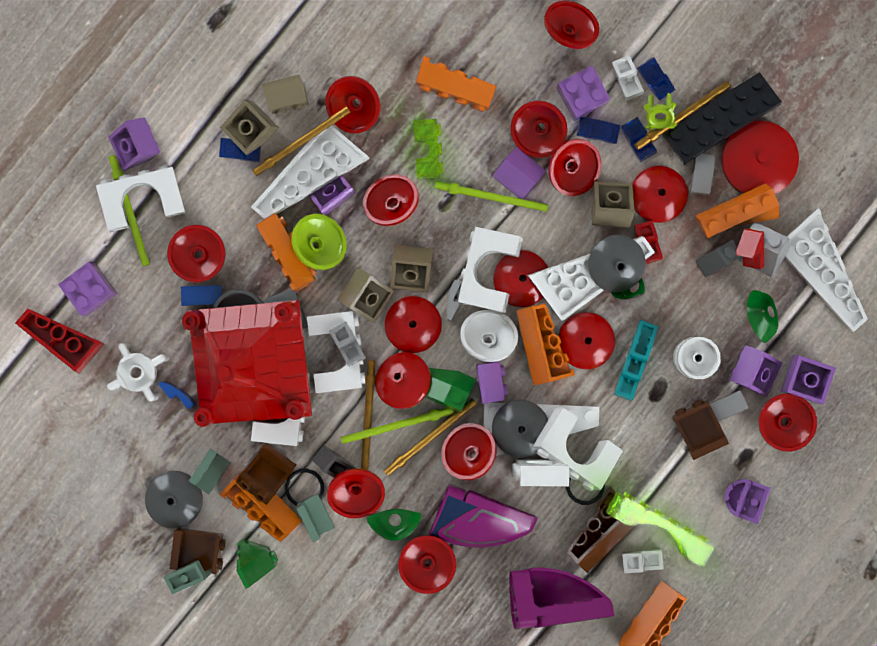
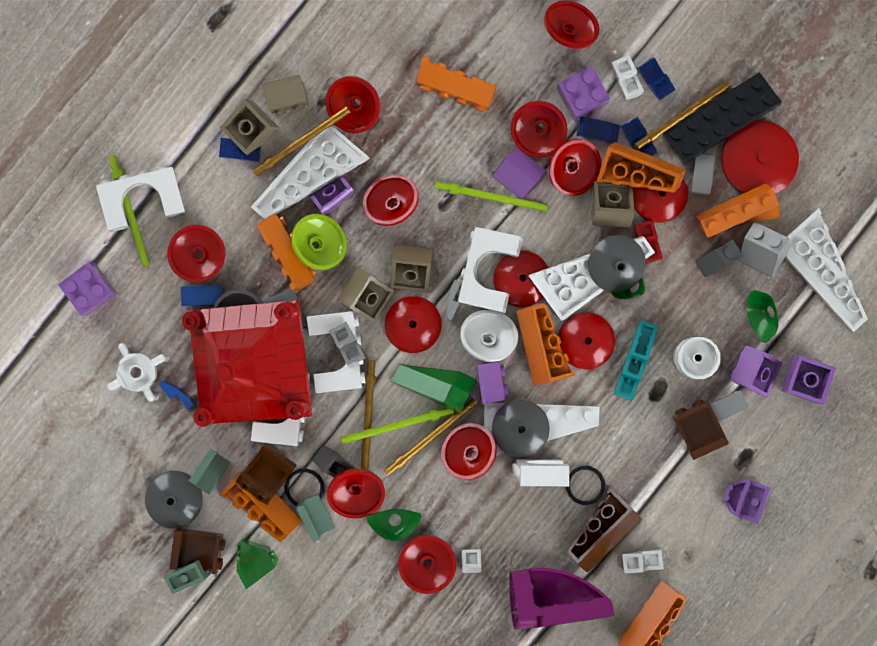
red wedge [15,308,104,374] -> none
medium lavender slope [108,117,160,171] -> none
red dish [375,352,431,409] -> none
clear neon green arch [413,119,443,180] -> none
magenta panel [429,483,538,548] -> none
white arch [533,407,623,491] -> none
clear neon green arch [605,492,715,567] -> none
lime piece [644,93,677,130] -> none
slope [736,228,764,270] -> none
red dish [758,394,817,452] -> none
none -> white slope [462,549,482,573]
none -> orange wedge [597,142,686,193]

